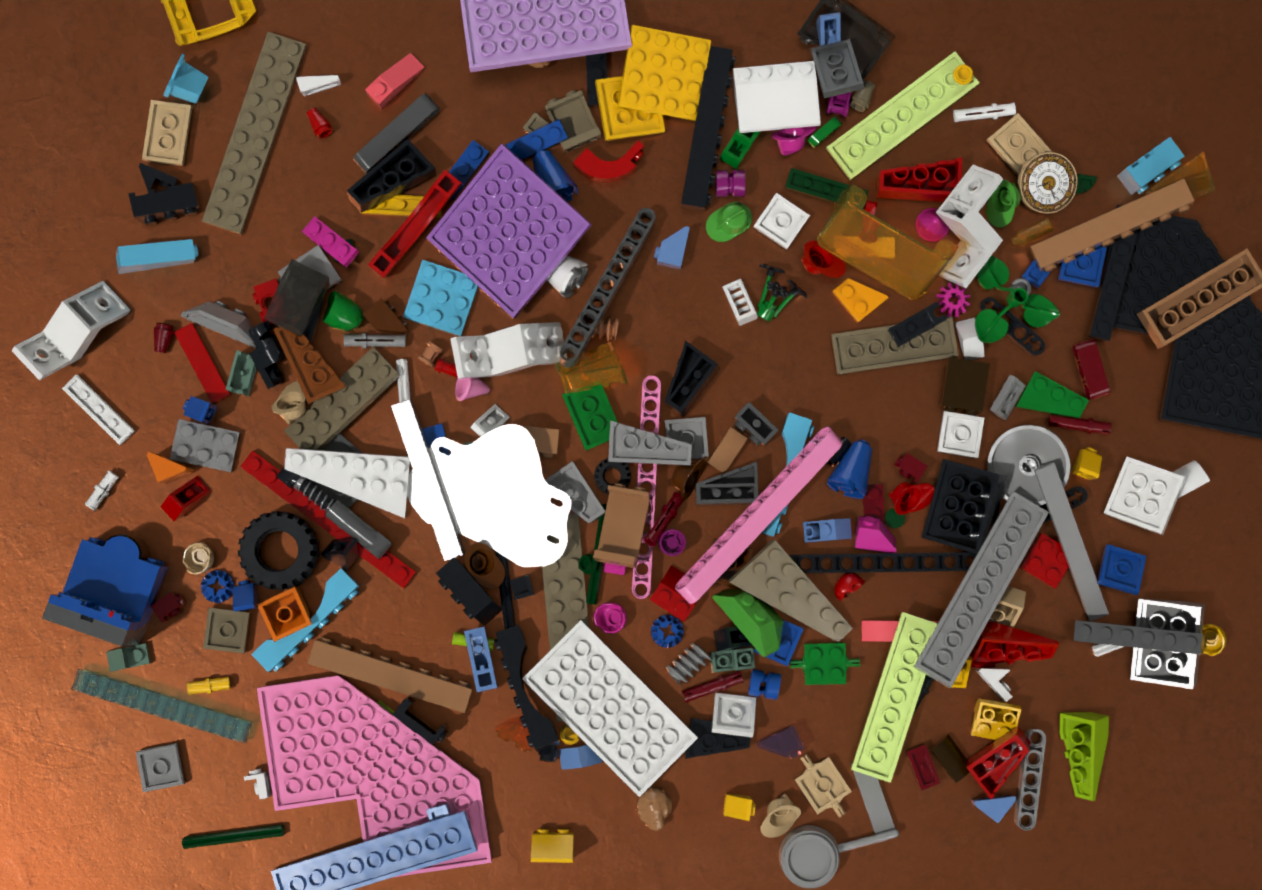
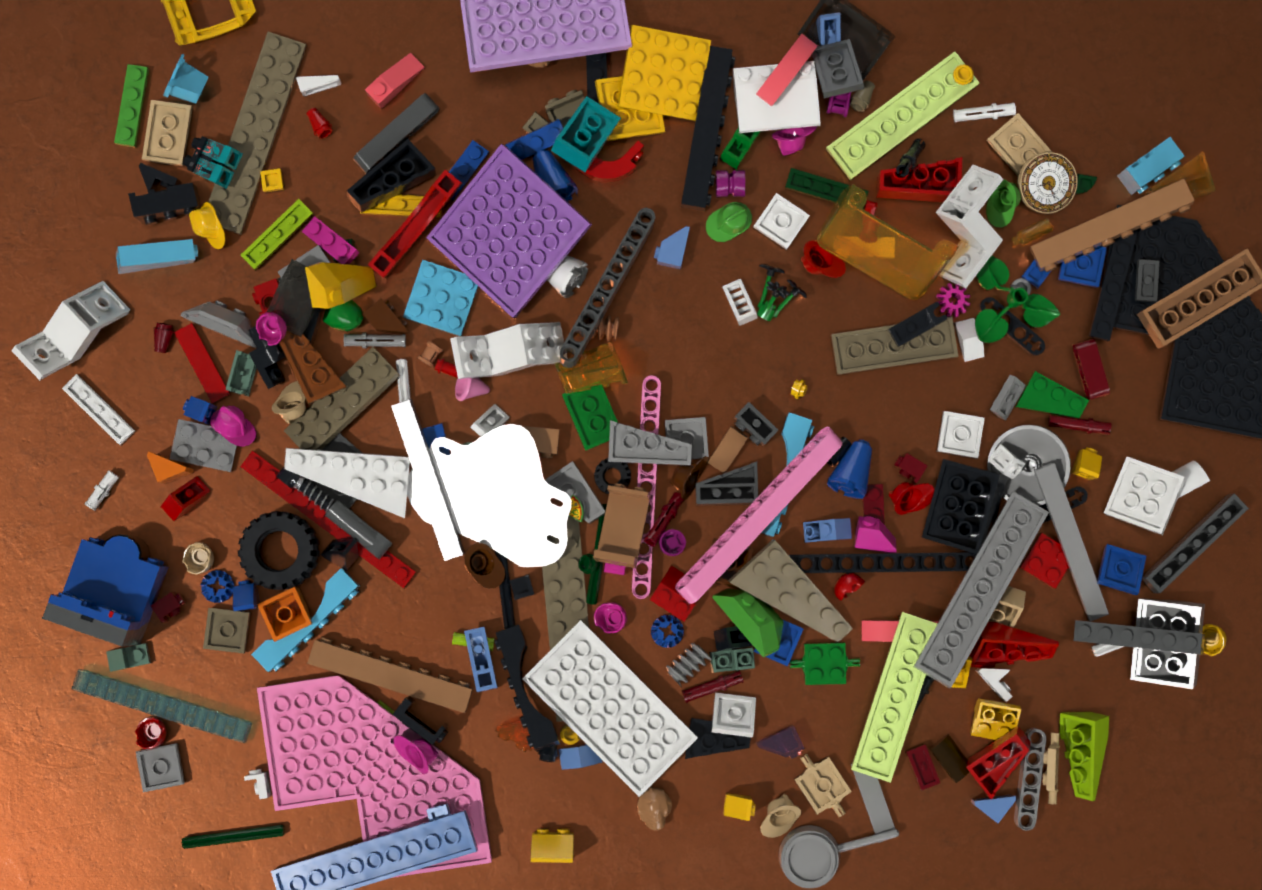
yellow pin [187,676,231,695] -> none
black wedge [436,557,502,626] -> none
black wedge [665,341,720,417] -> none
blue wheel [748,669,781,700] -> none
green beam [807,116,843,148] -> none
light orange wing [832,278,889,323] -> none
dark green tile [884,508,905,529] -> none
dark pink hat [915,208,949,242] -> none
dark brown panel [939,357,990,416] -> none
none -> bright green plate [114,64,149,147]
none -> red hair [135,717,167,749]
none -> hips [183,136,243,189]
none -> yellow piece [189,202,225,249]
none -> dark pink piece [210,406,256,447]
none -> lime plate [241,199,314,271]
none -> dark pink hair [256,312,287,346]
none -> yellow plate [260,168,284,193]
none -> yellow wedge [305,262,376,309]
none -> dark pink piece [393,735,438,774]
none -> teal slope [551,96,621,173]
none -> tile [568,494,584,522]
none -> coral slope [756,34,817,106]
none -> yellow plate [791,380,808,399]
none -> black pin [896,138,926,177]
none -> white bracket [988,444,1025,479]
none -> tan plate [1043,733,1060,804]
none -> dark grey plate [1135,259,1159,302]
none -> dark grey brick [1142,493,1249,593]

